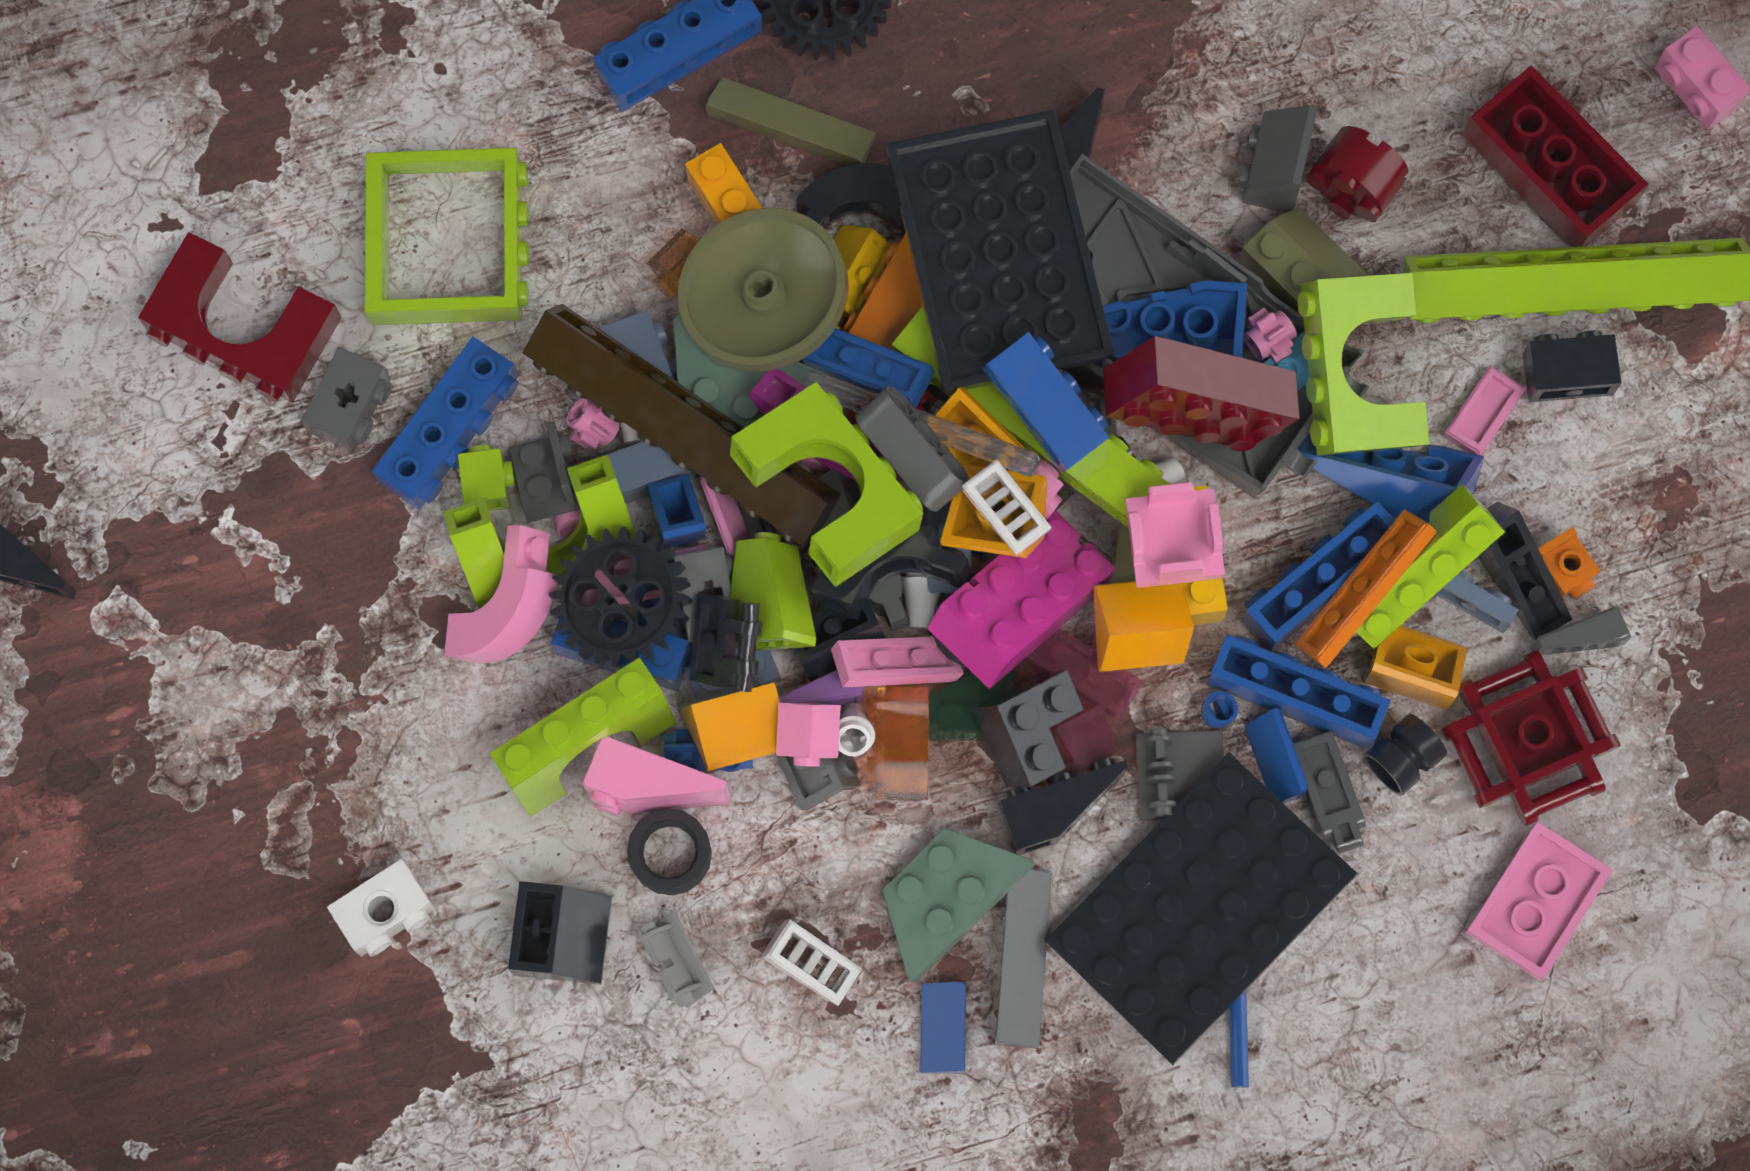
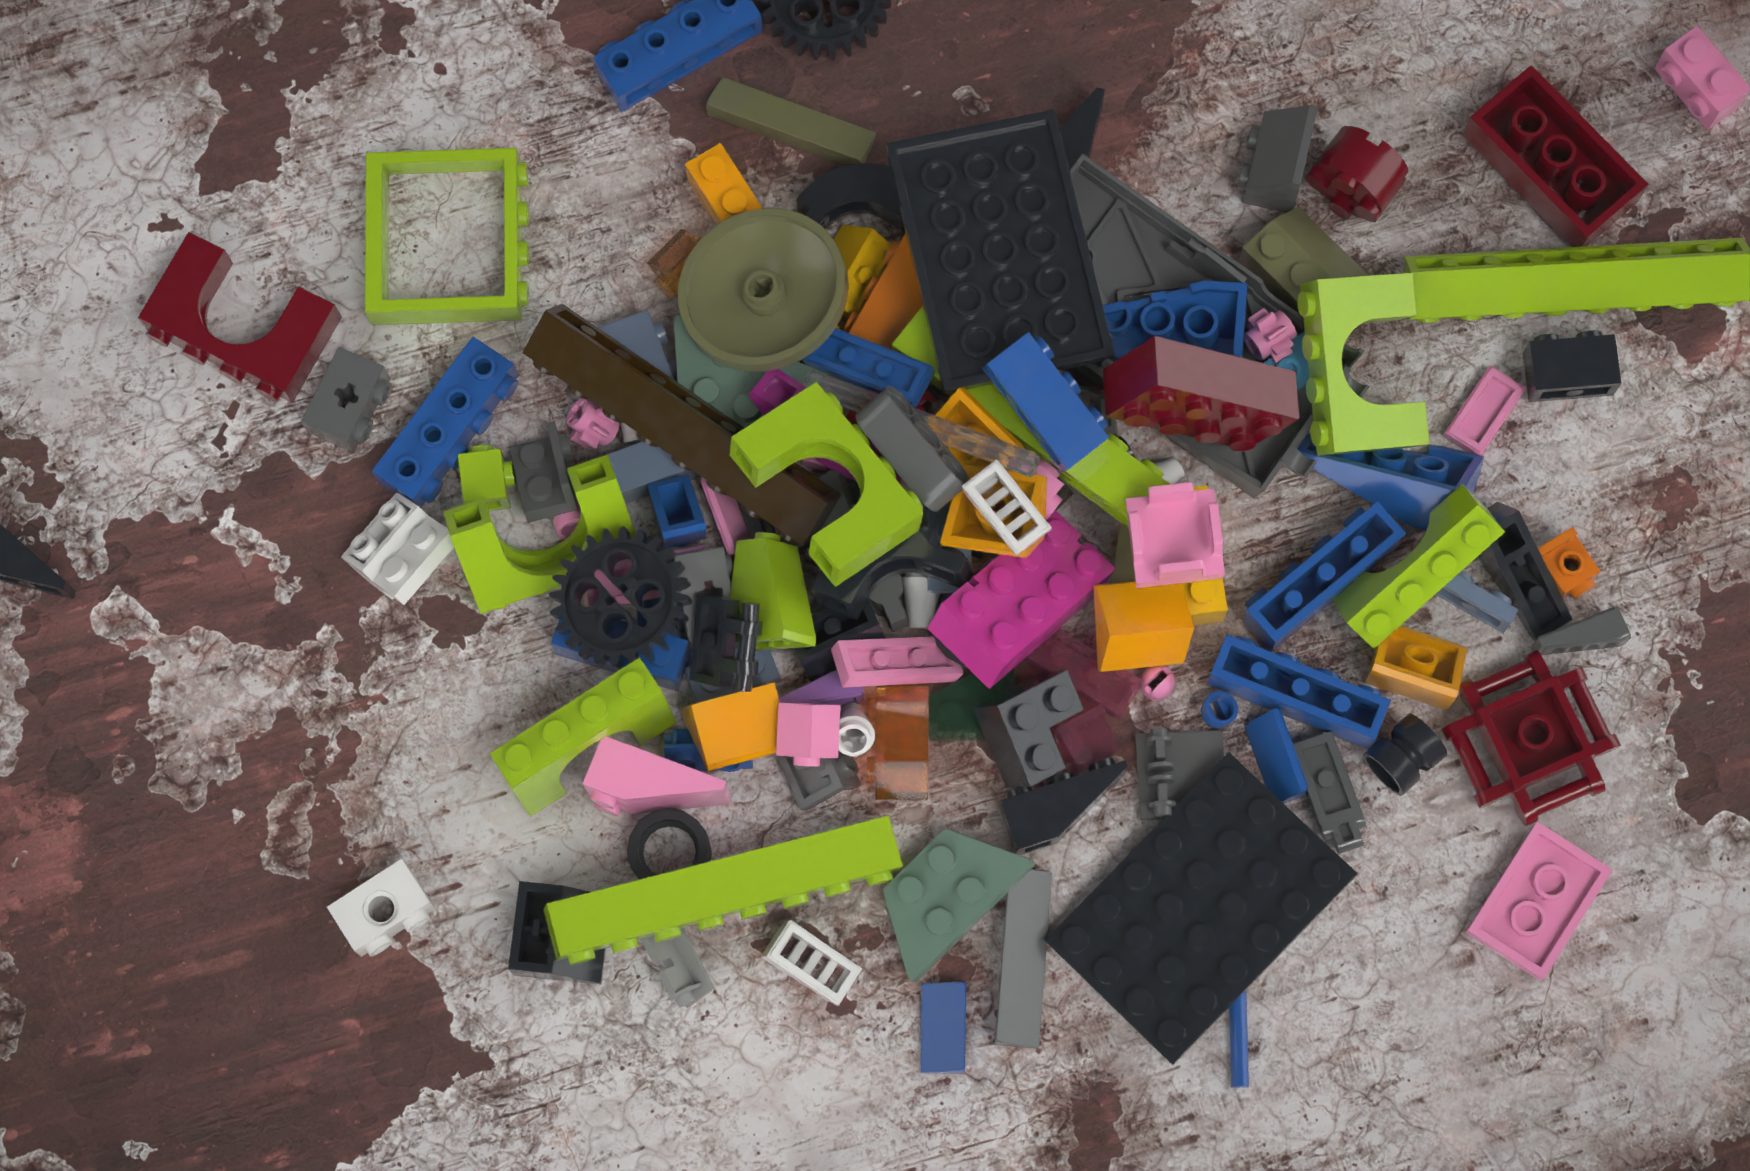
bright pink arch [444,525,557,663] -> none
orange tile [1294,510,1437,668] -> none
none -> white brick [341,492,454,605]
none -> lime brick [543,815,903,965]
none -> bright pink hinge [1140,665,1175,701]

